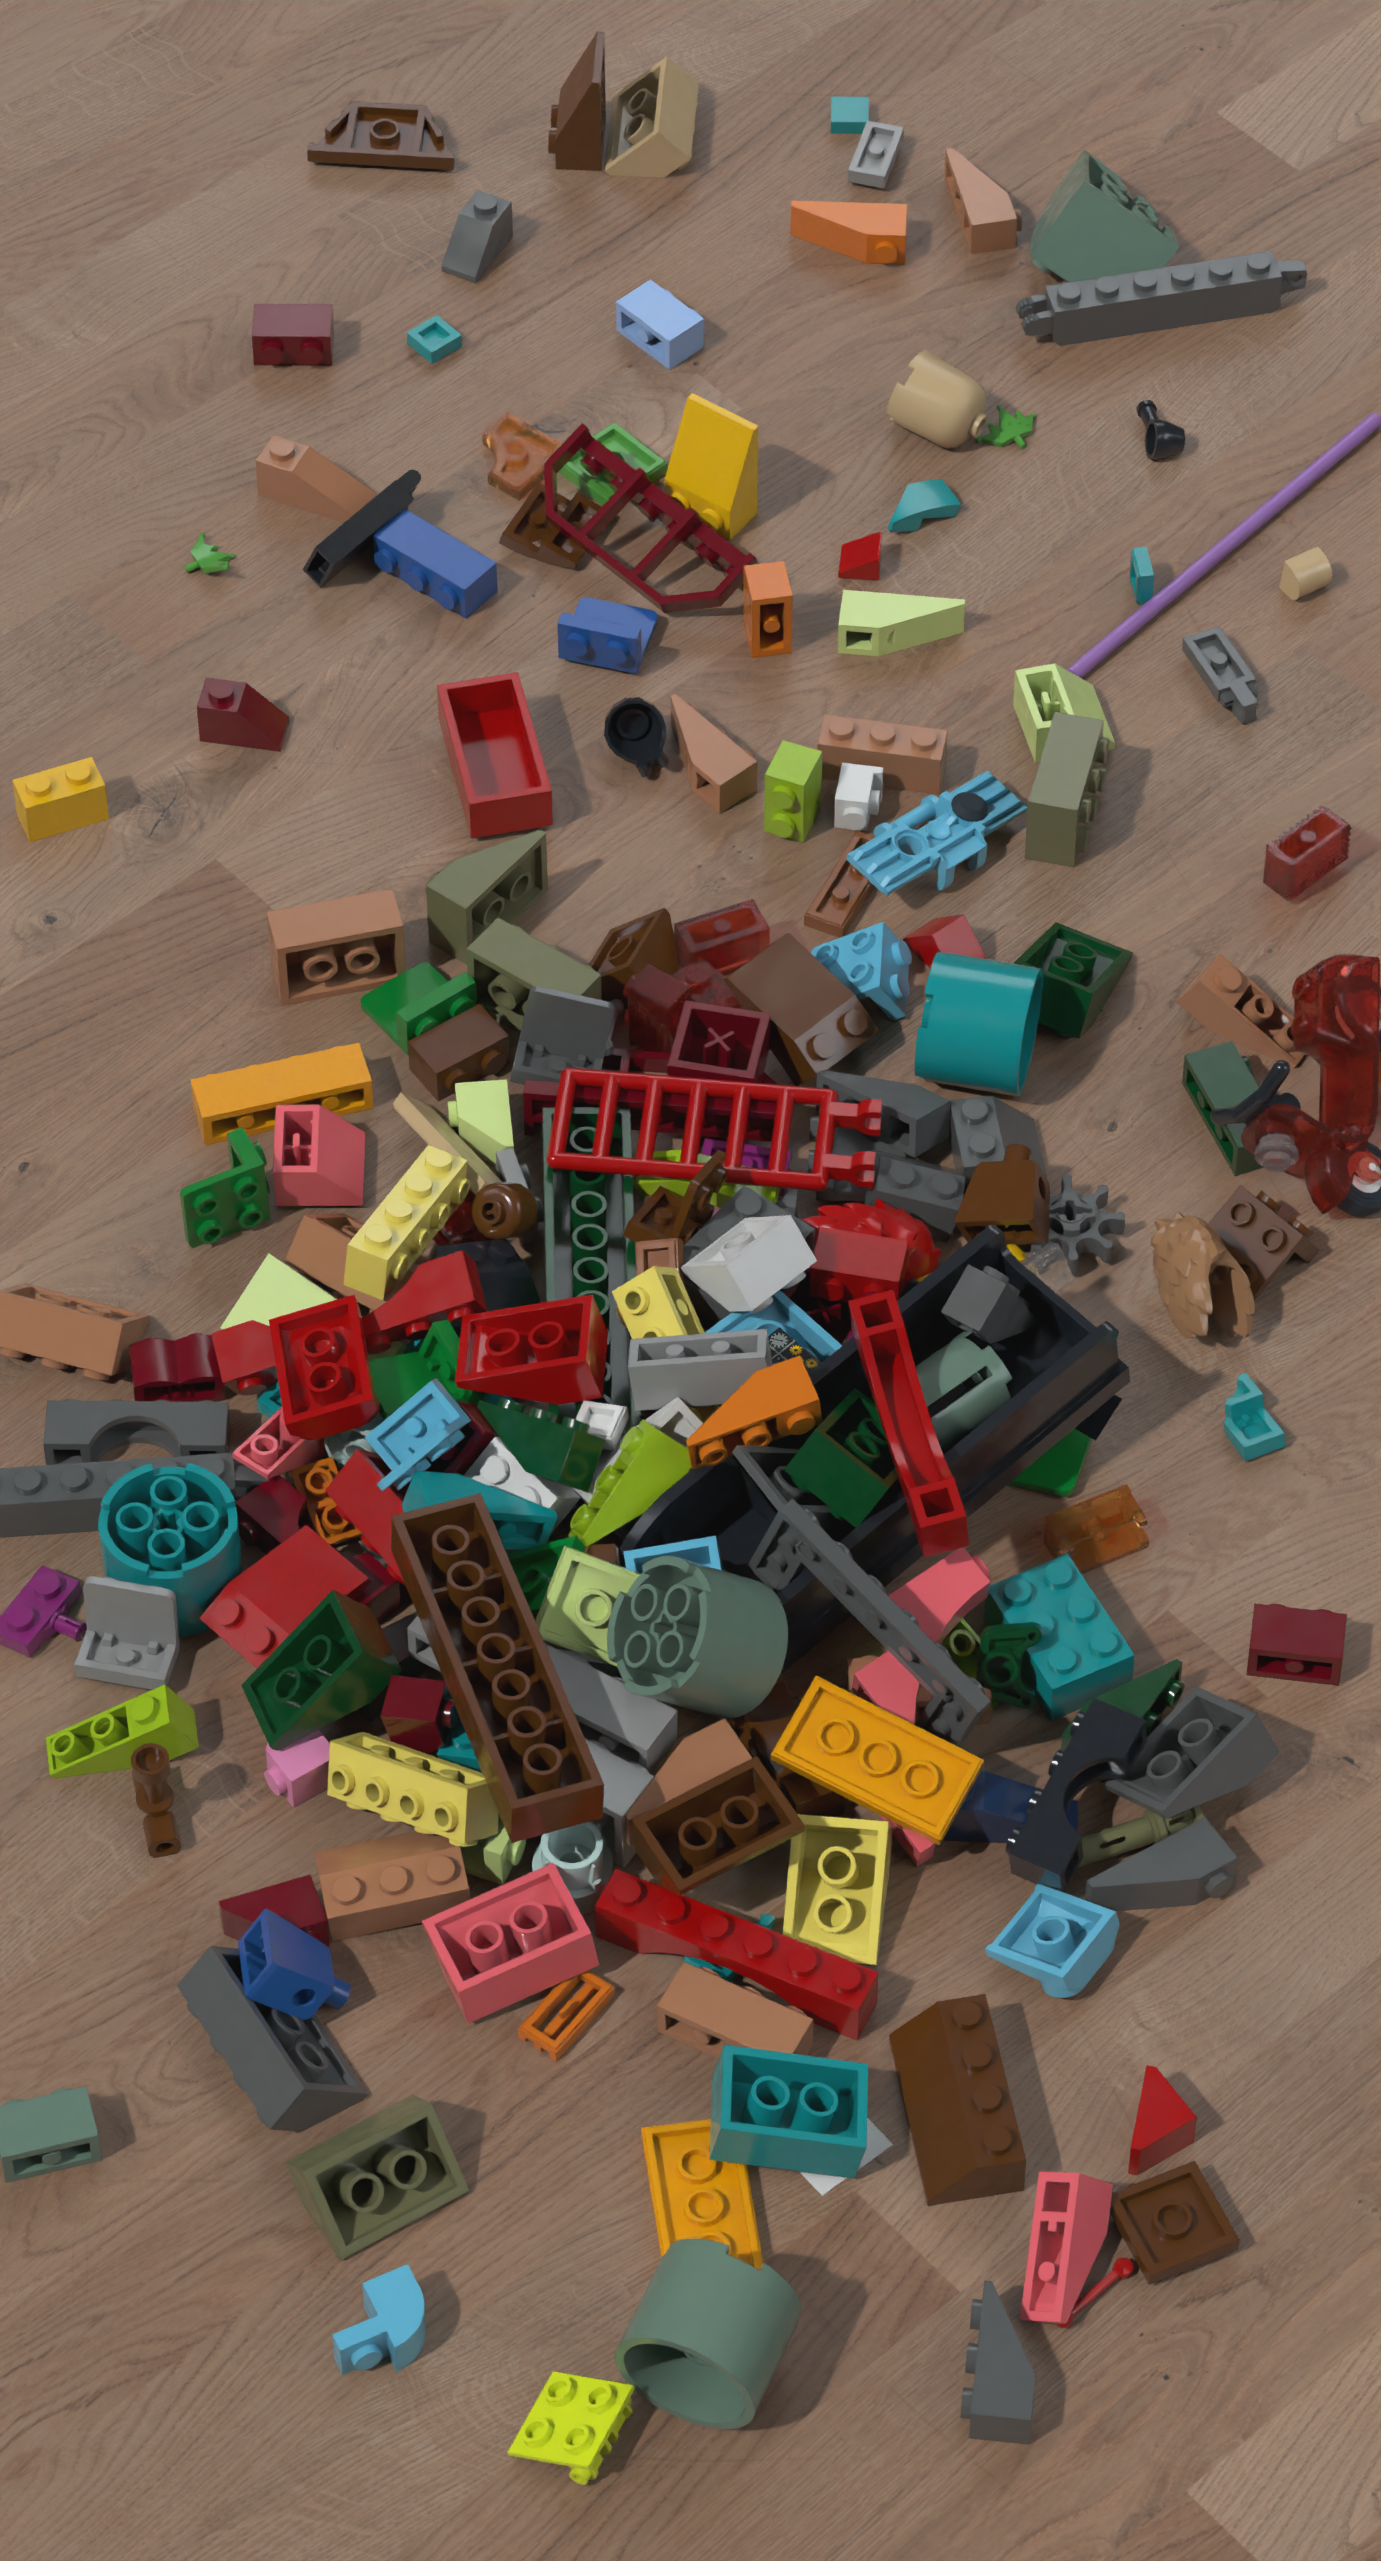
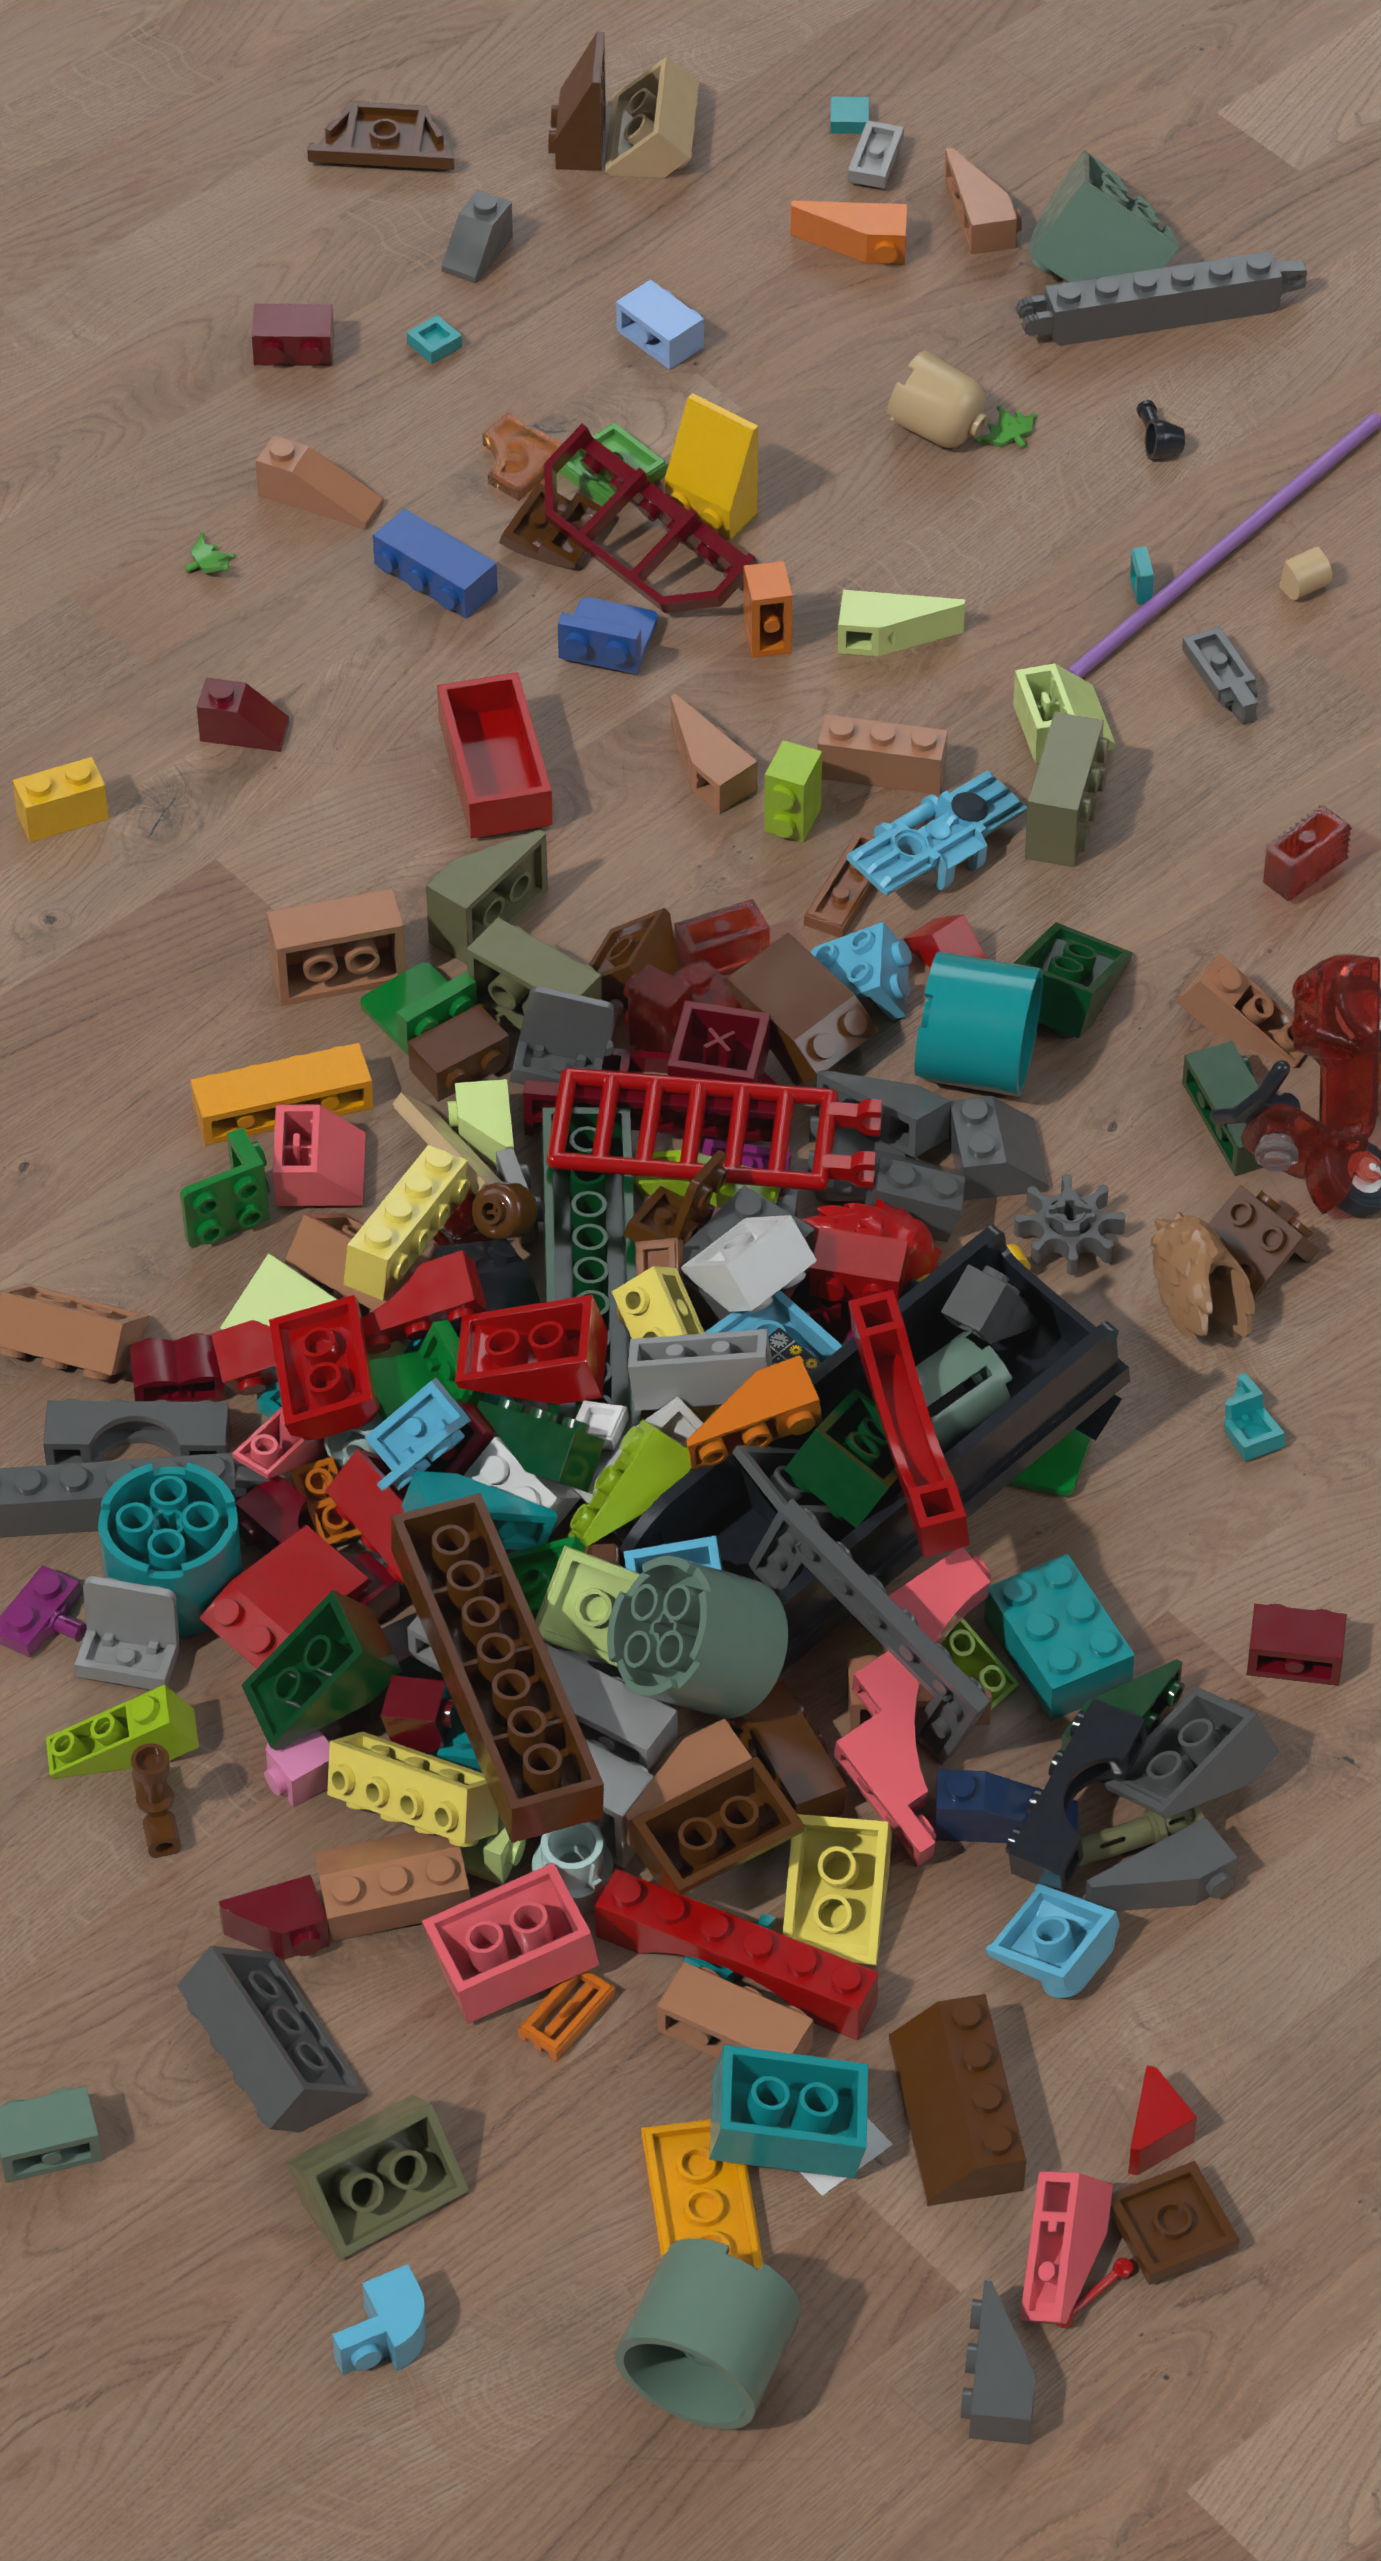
blue torso [238,1908,351,2020] -> none
black hinge [302,469,421,588] -> none
neon yellow hinge [507,2372,635,2485] -> none
black piece [604,697,669,777] -> none
light orange tile [771,1676,984,1845] -> none
white brick [834,763,883,831] -> none
red slope [838,532,882,580] -> none
teal slope [887,479,961,532] -> none
reddish brown torso [955,1144,1050,1245] -> none
dark green piece [976,1622,1042,1709] -> none
clear tile [1021,1242,1075,1294] -> none
clear orange hinge [1044,1484,1149,1575] -> none

